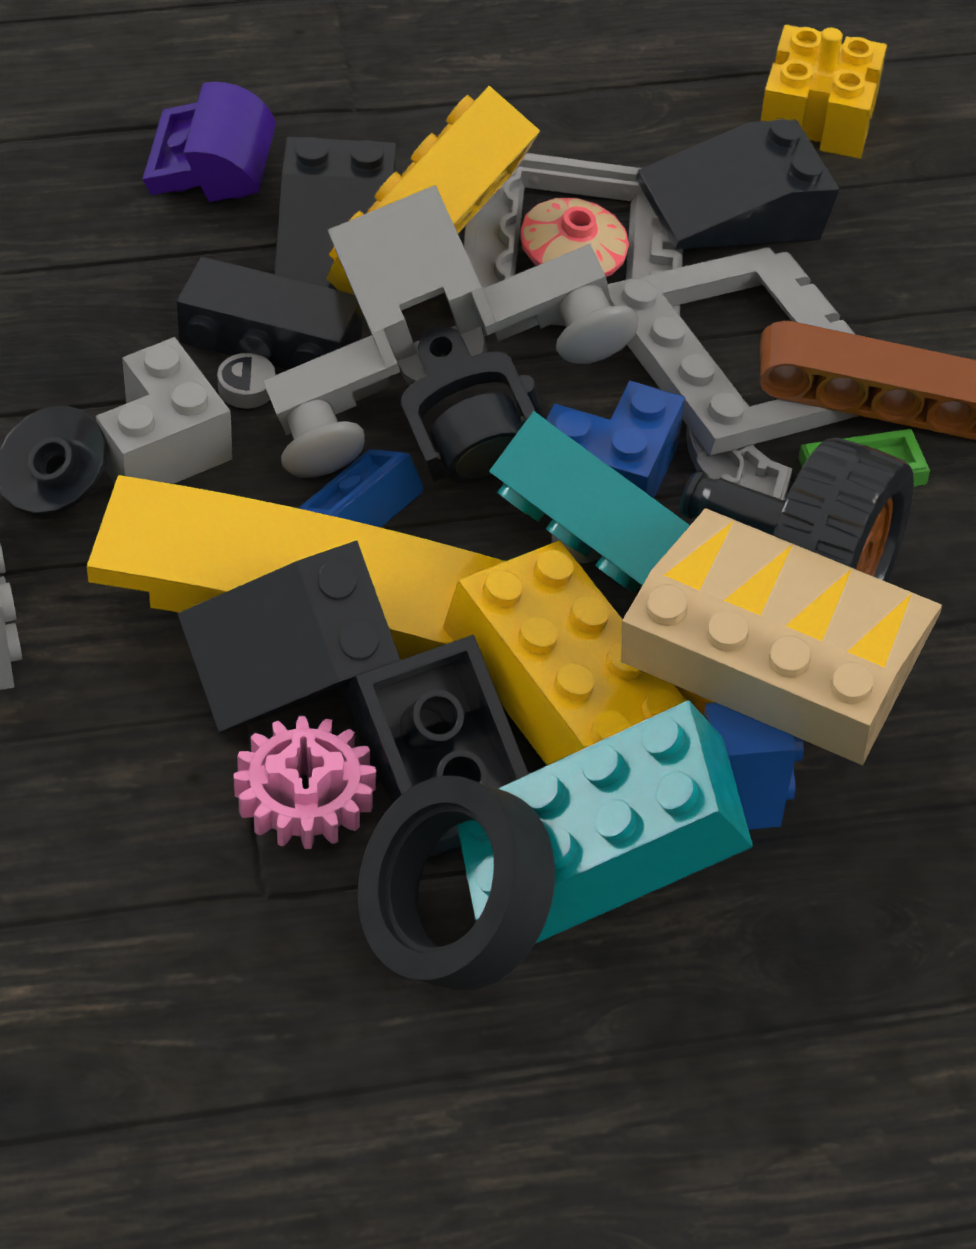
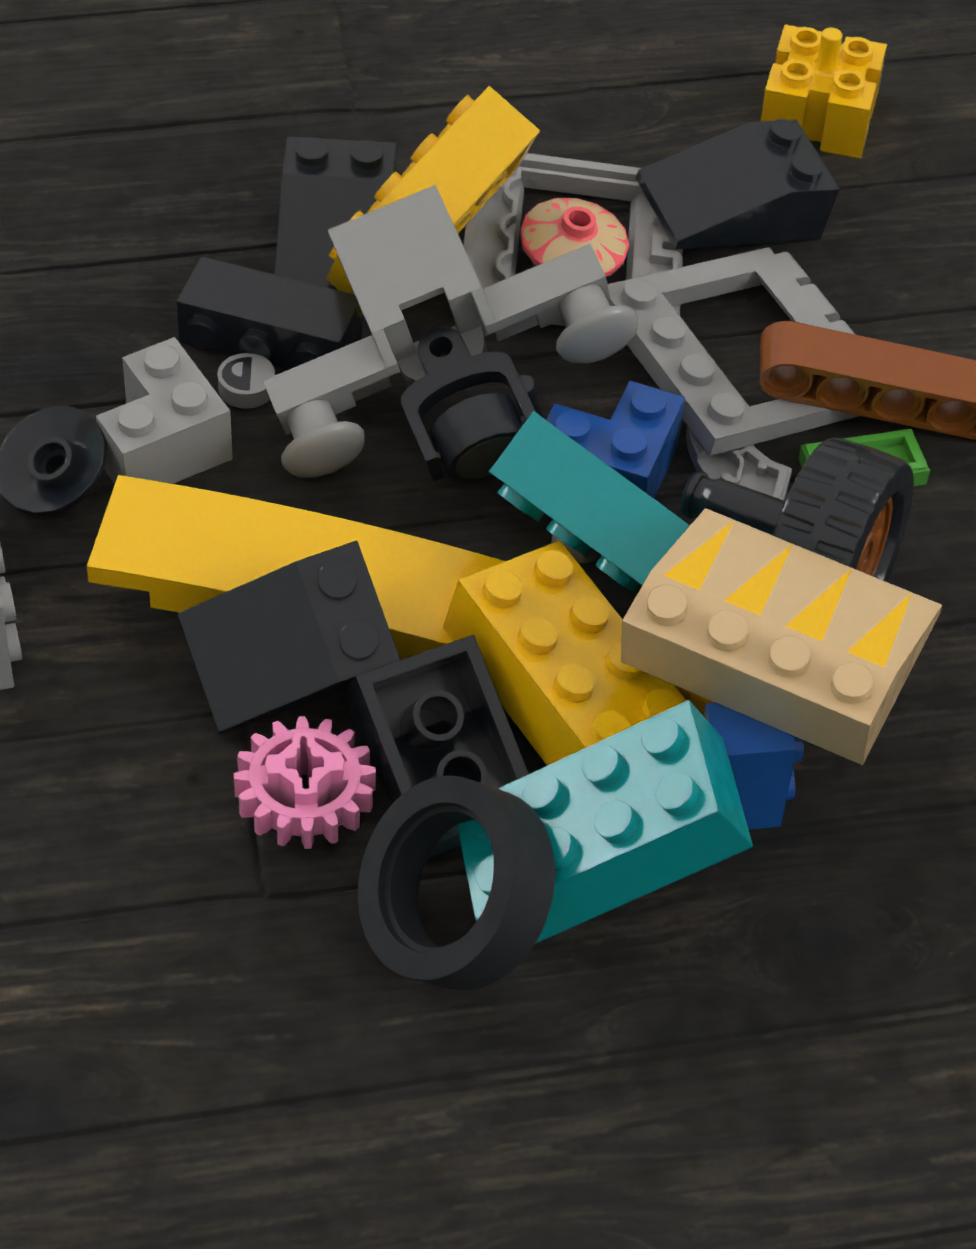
dark purple brick [143,82,276,202] -> none
blue slope [298,449,424,528] -> none

